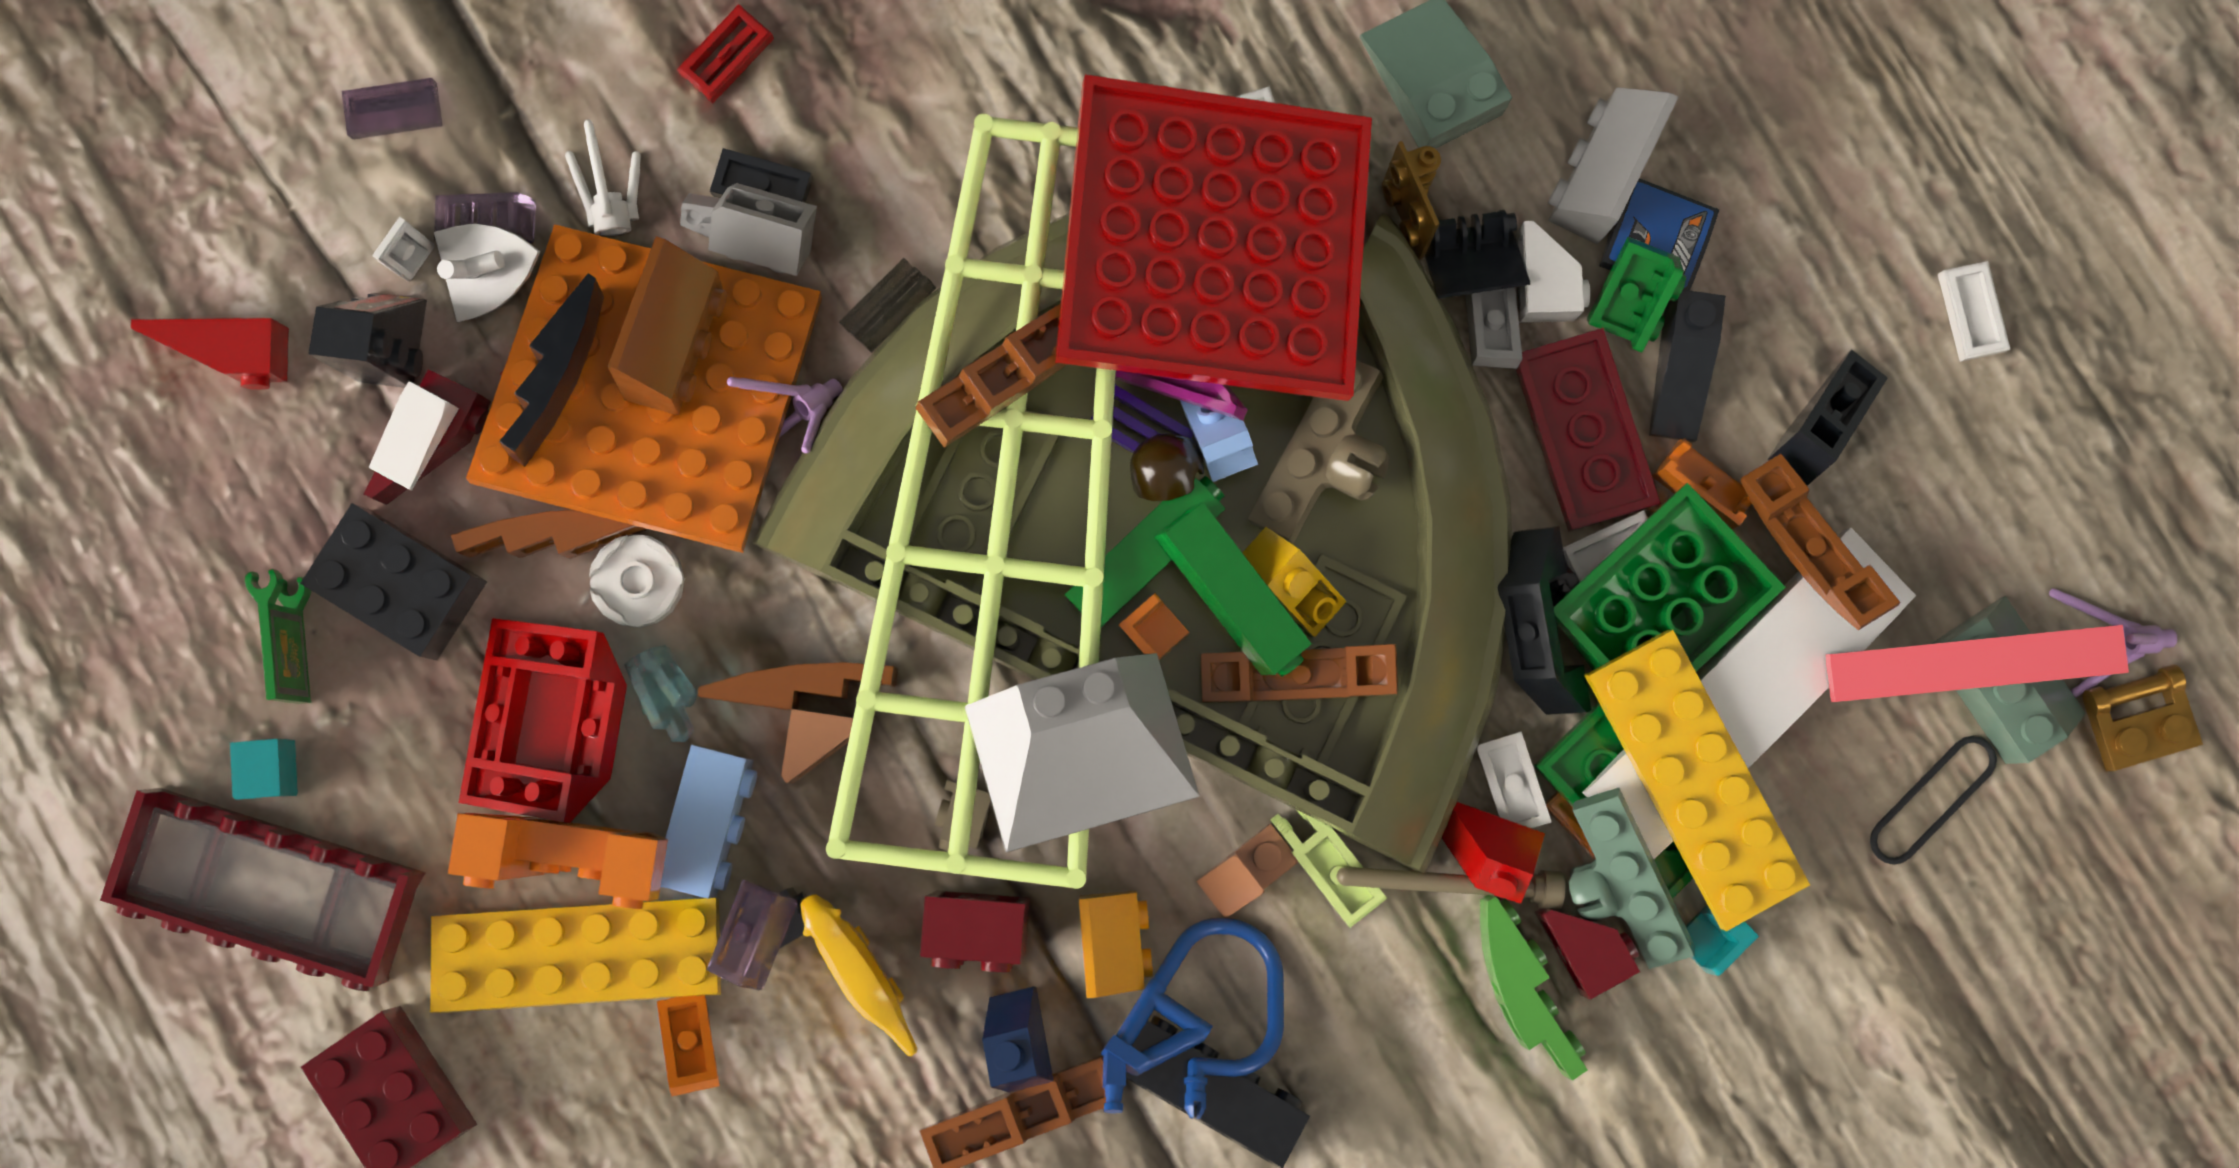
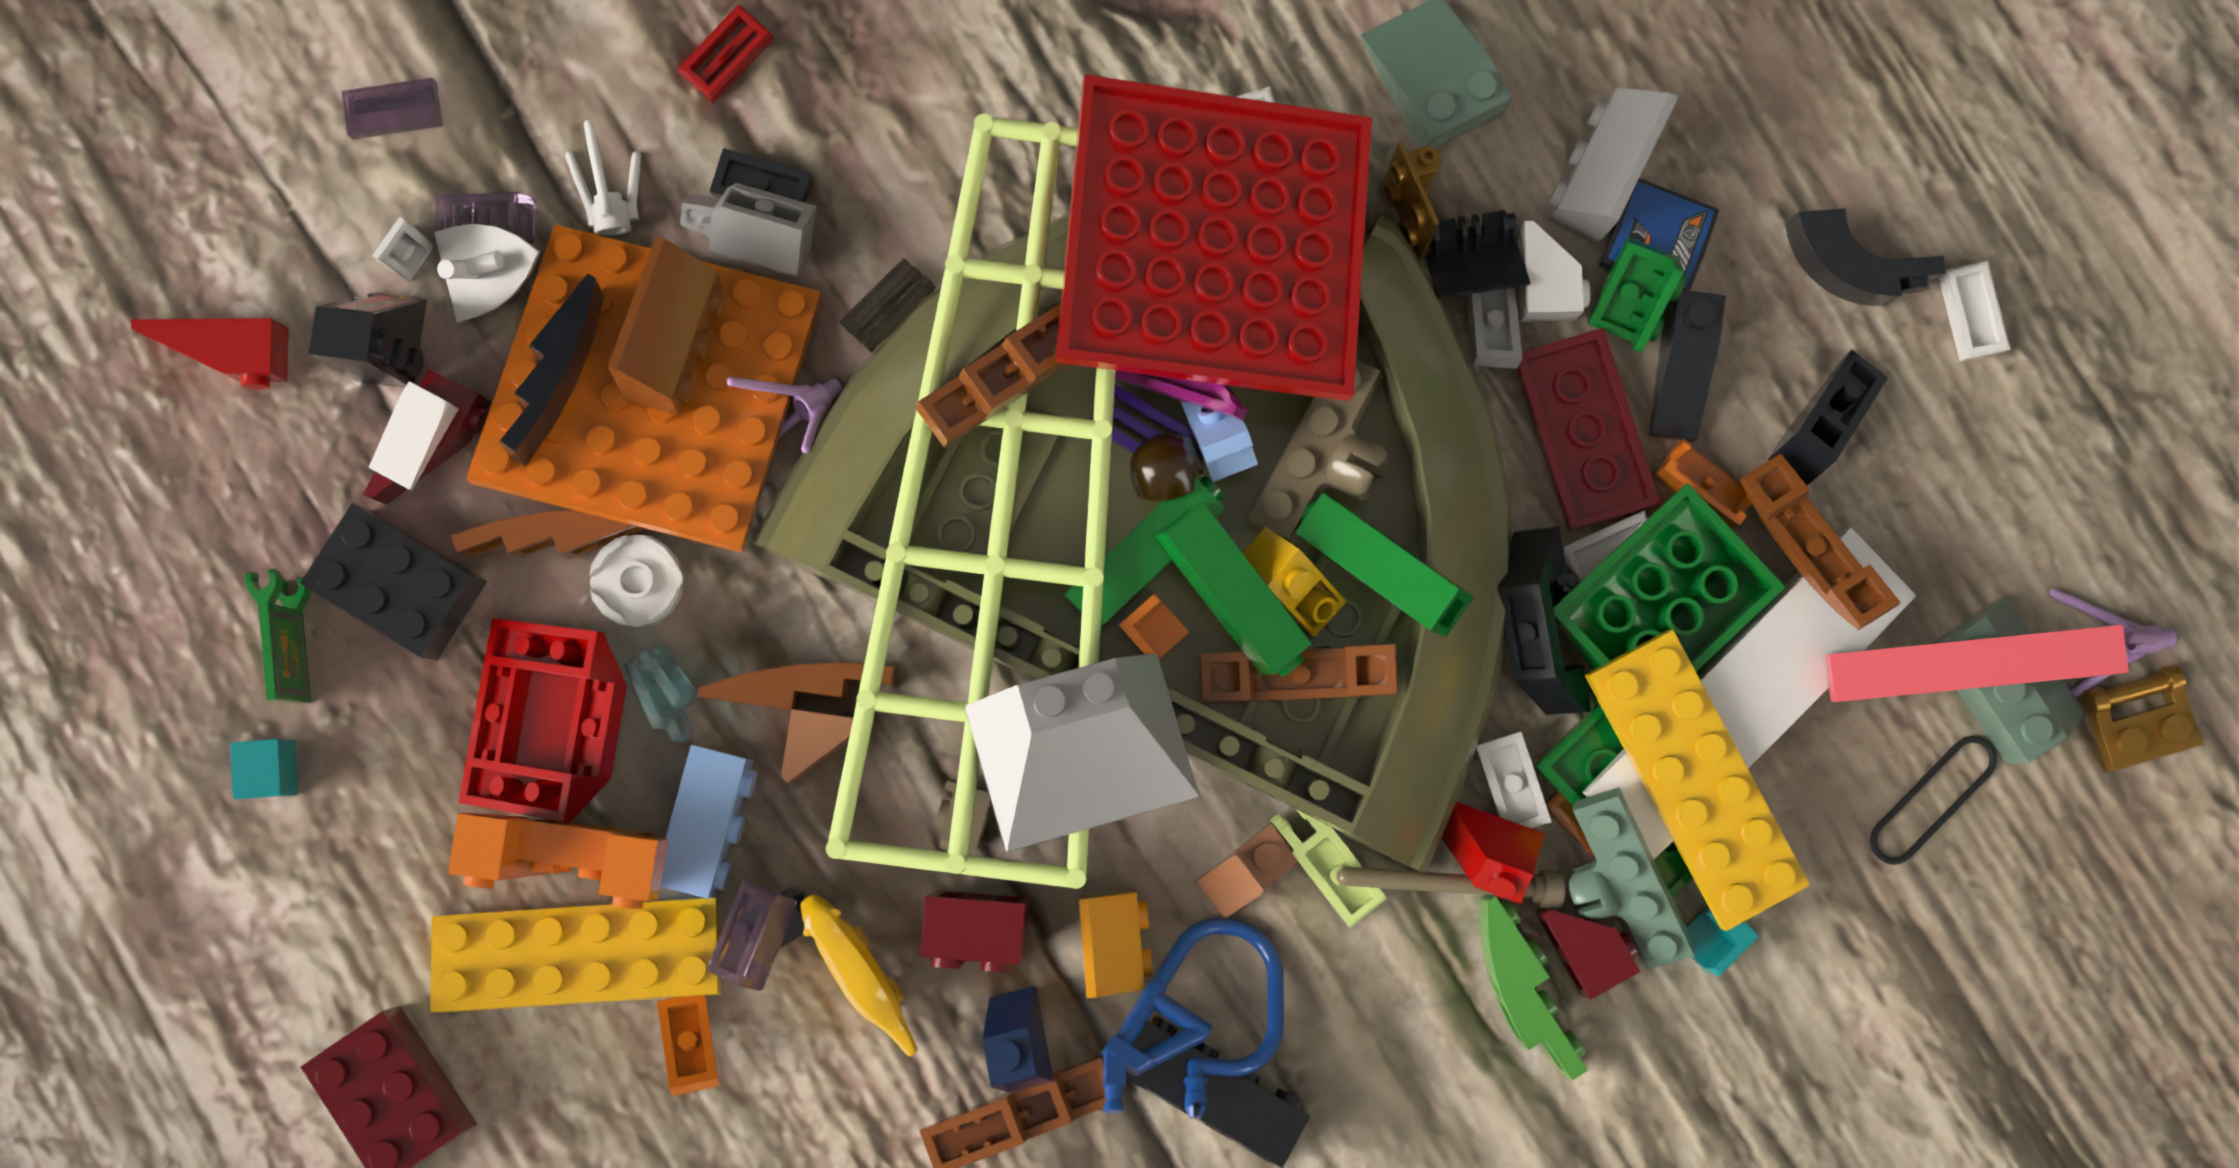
window [100,788,426,991] -> none
none -> green brick [1295,492,1475,637]
none -> black arch [1785,208,1946,306]

